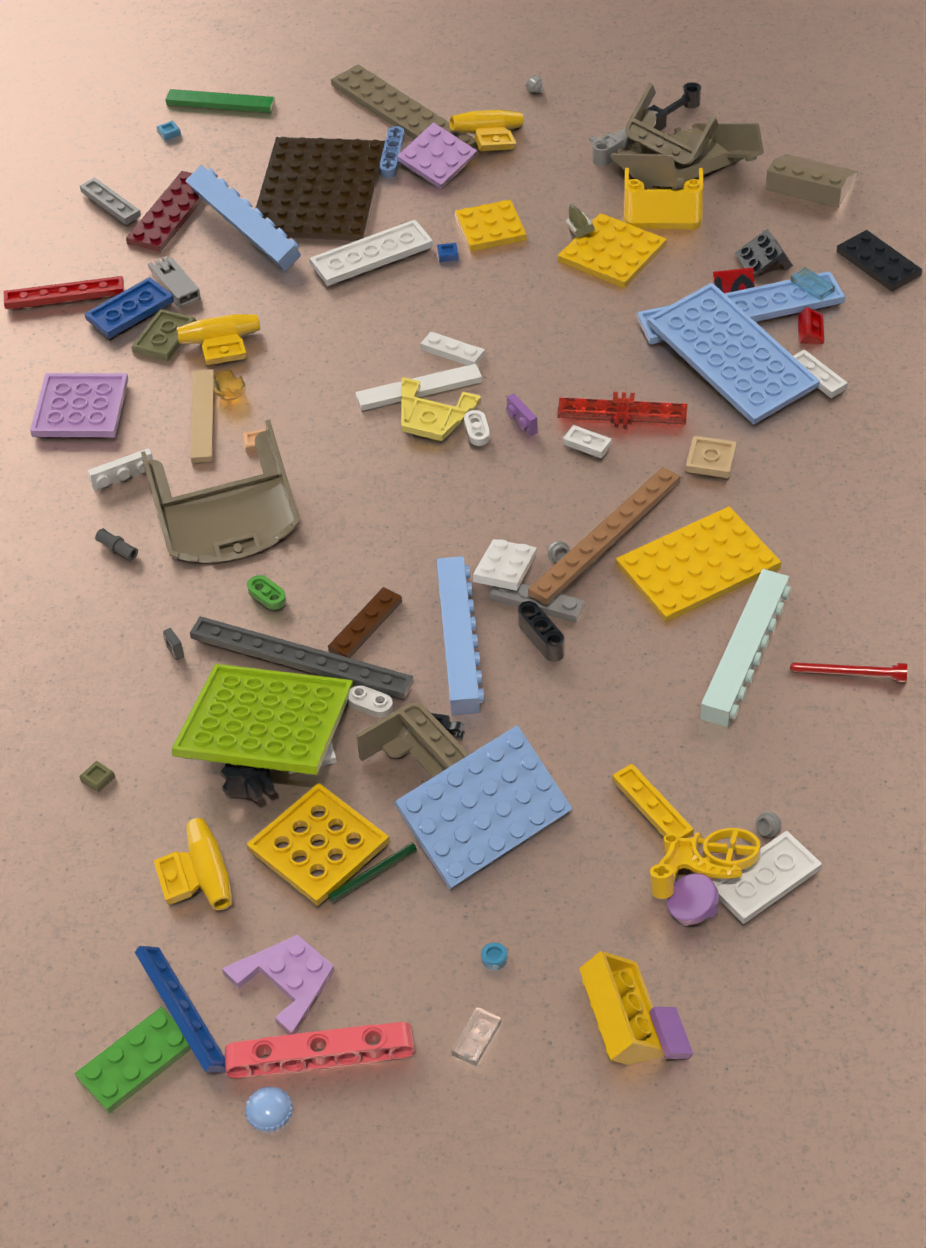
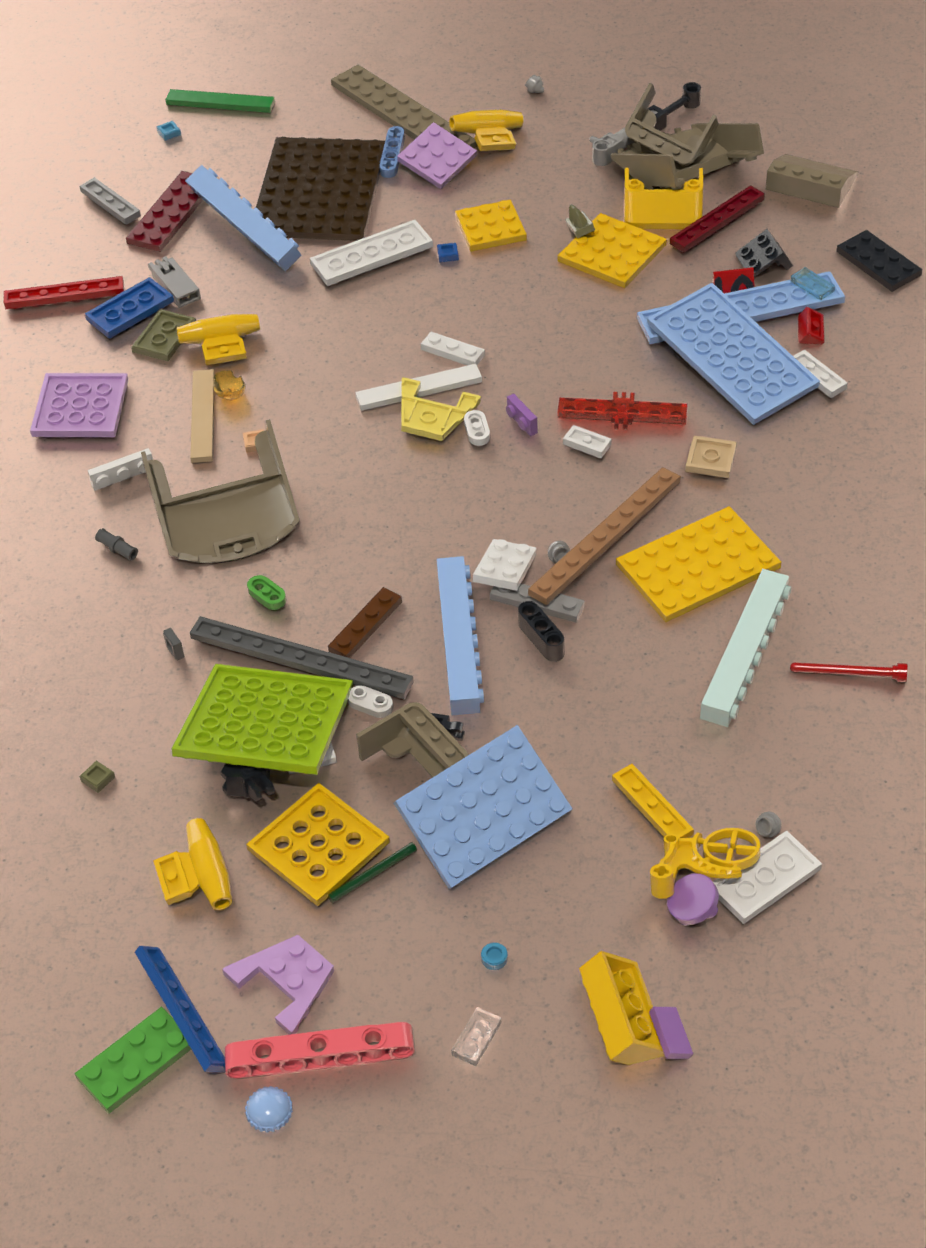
none -> dark red plate [670,185,765,253]

